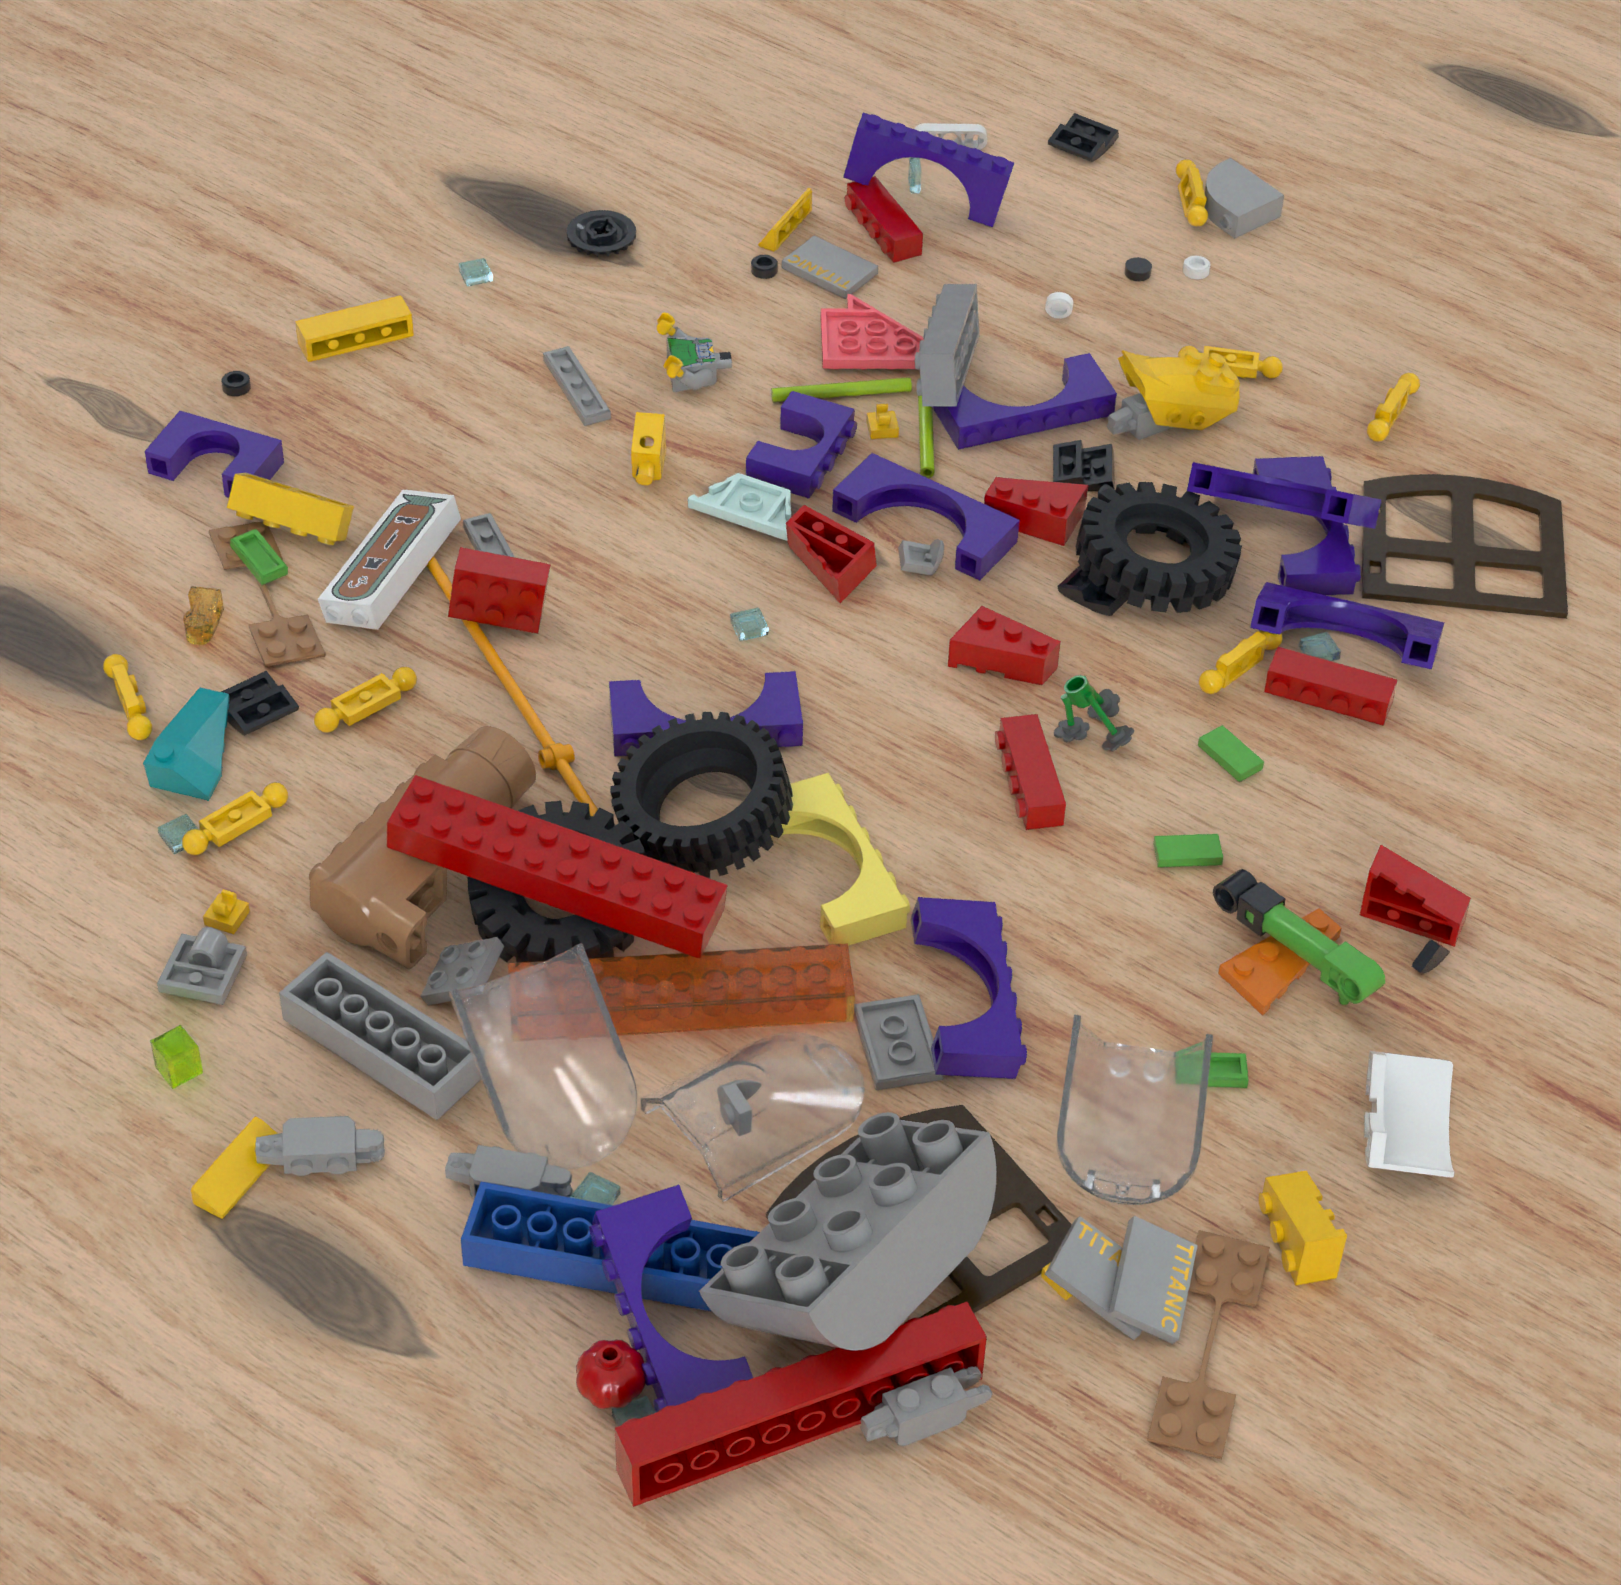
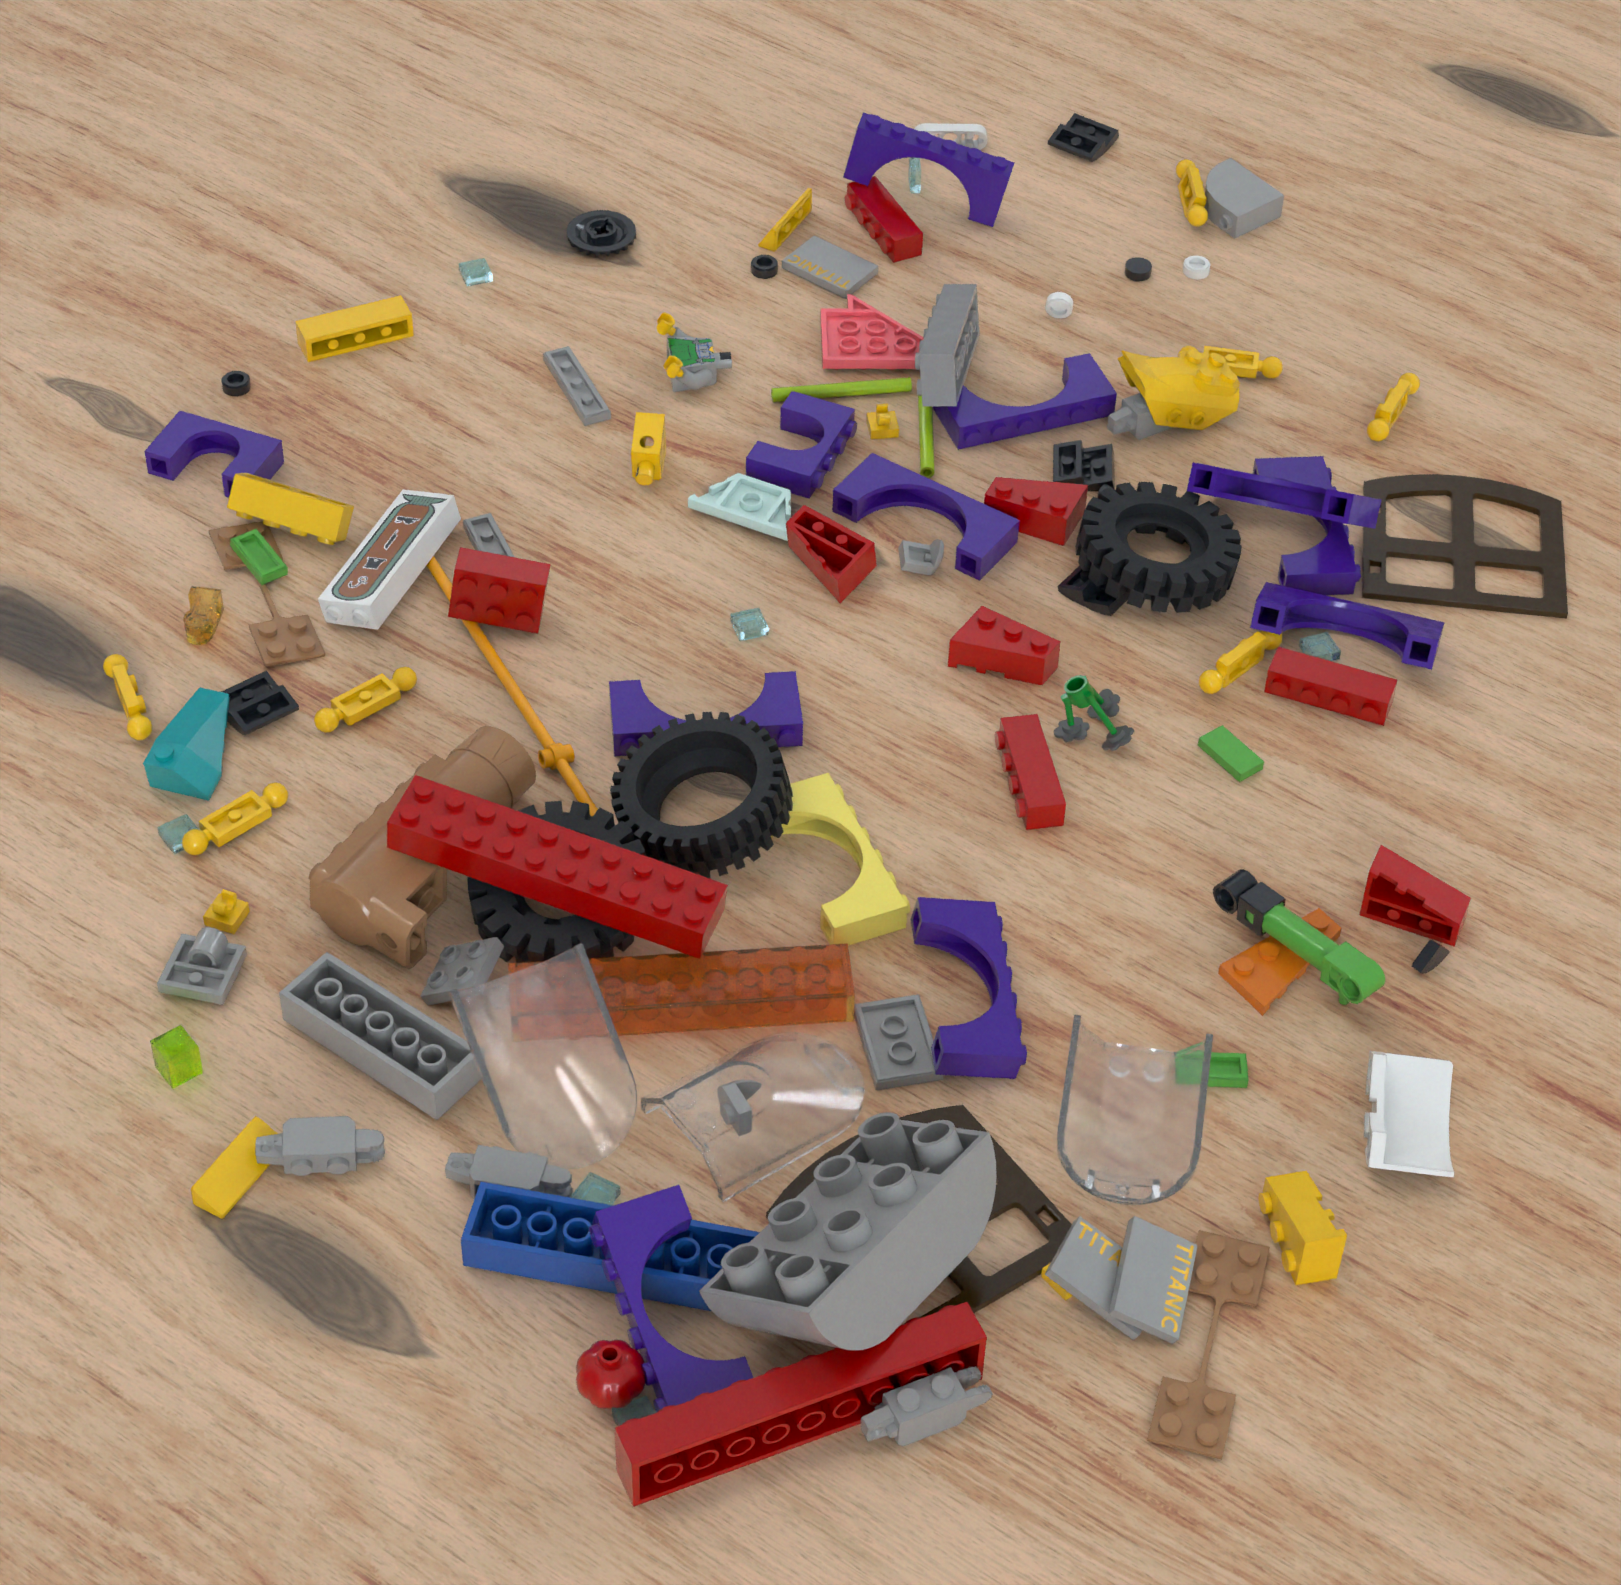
bright green tile [1153,834,1223,867] -> none

